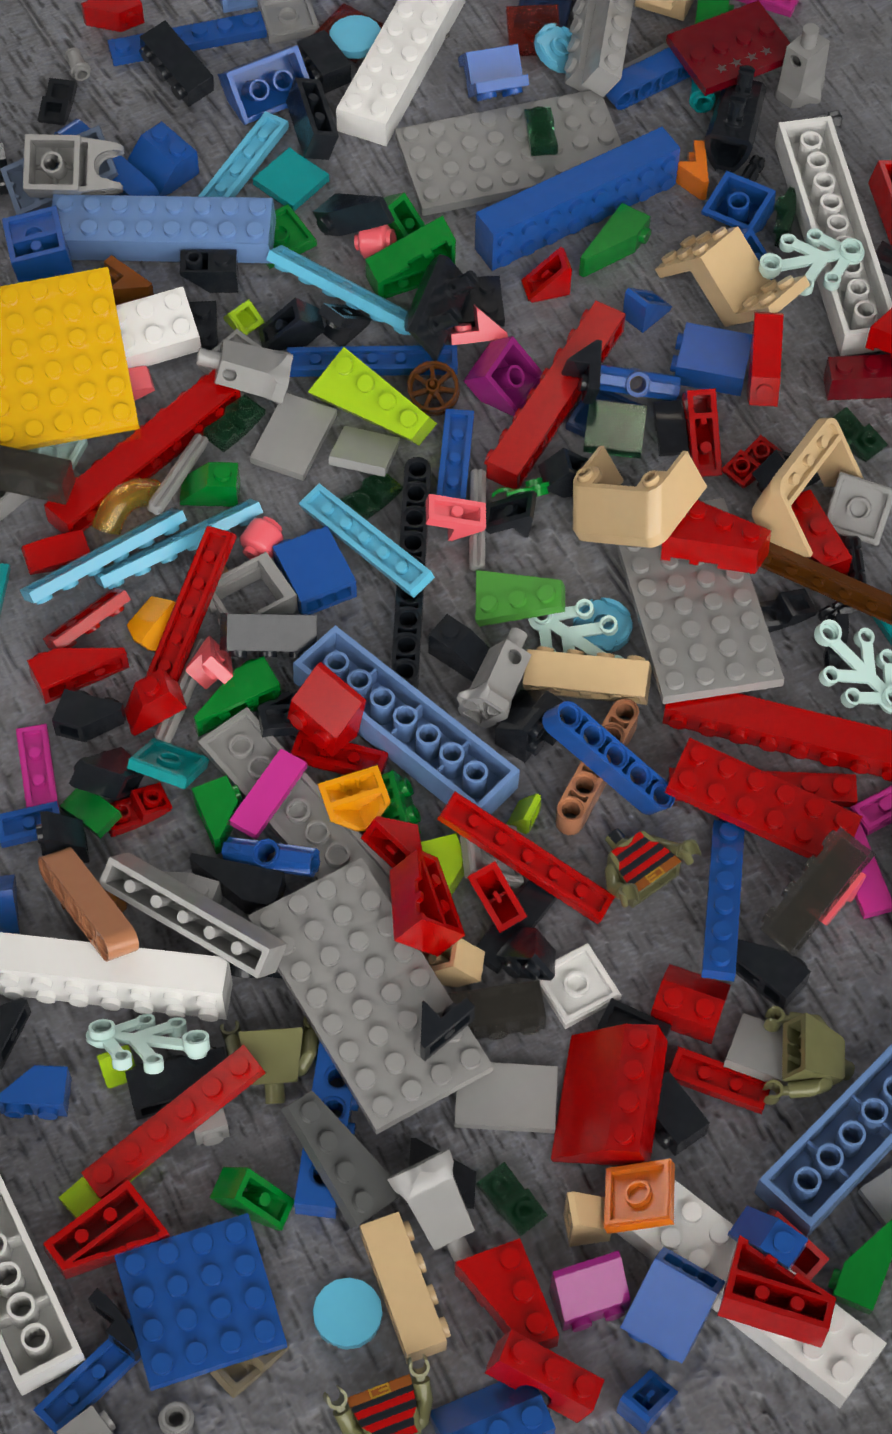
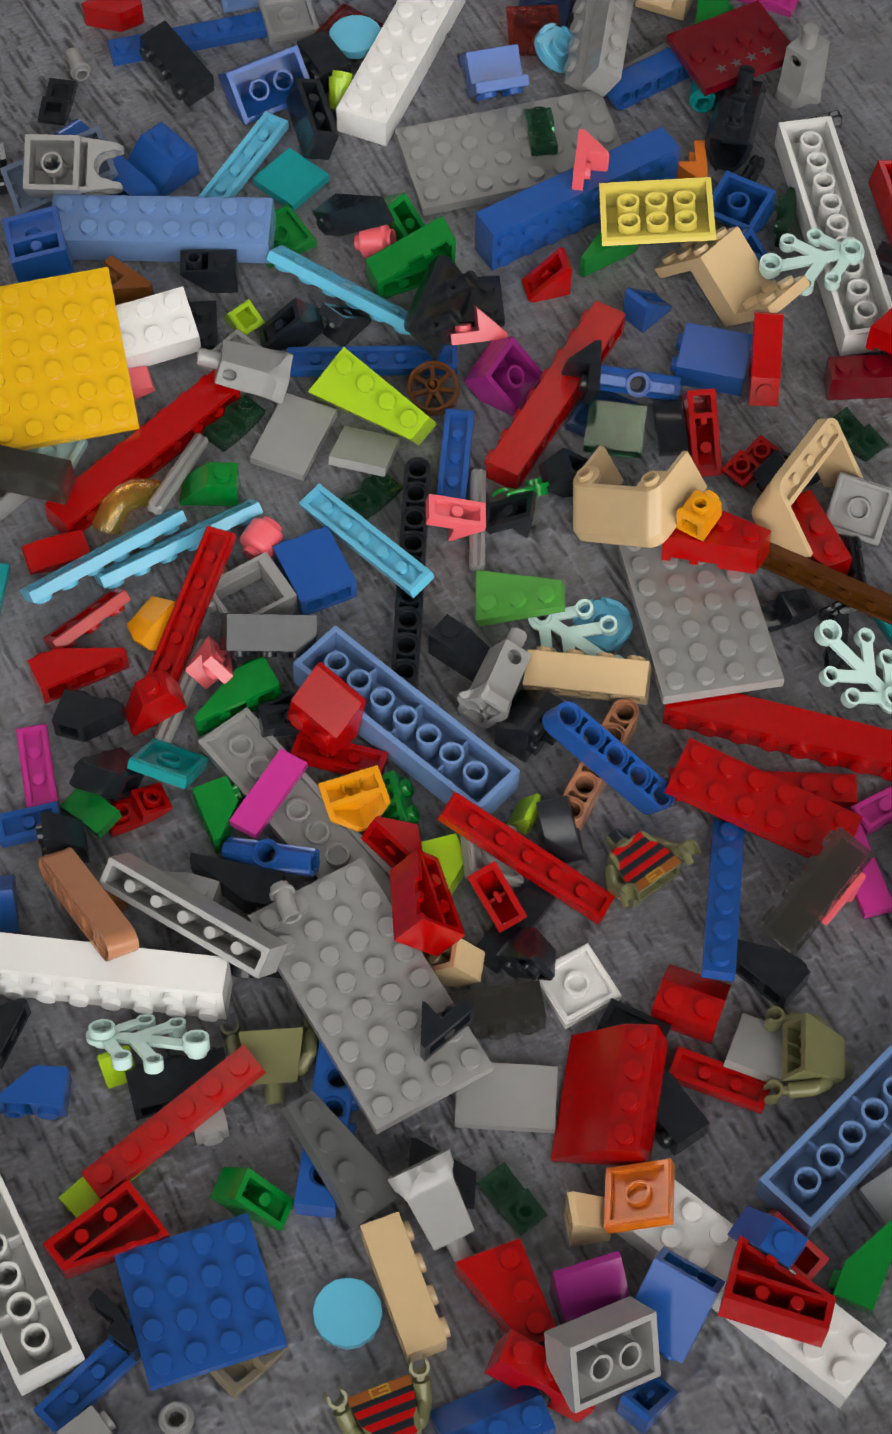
none -> light grey pin [269,881,302,925]
none -> lime cone [329,70,353,110]
none -> black slope [536,795,586,864]
none -> light grey slope [544,1296,661,1413]
none -> coral slope [572,129,609,191]
none -> light yellow slope [599,177,716,246]
none -> light orange brick [676,489,722,541]

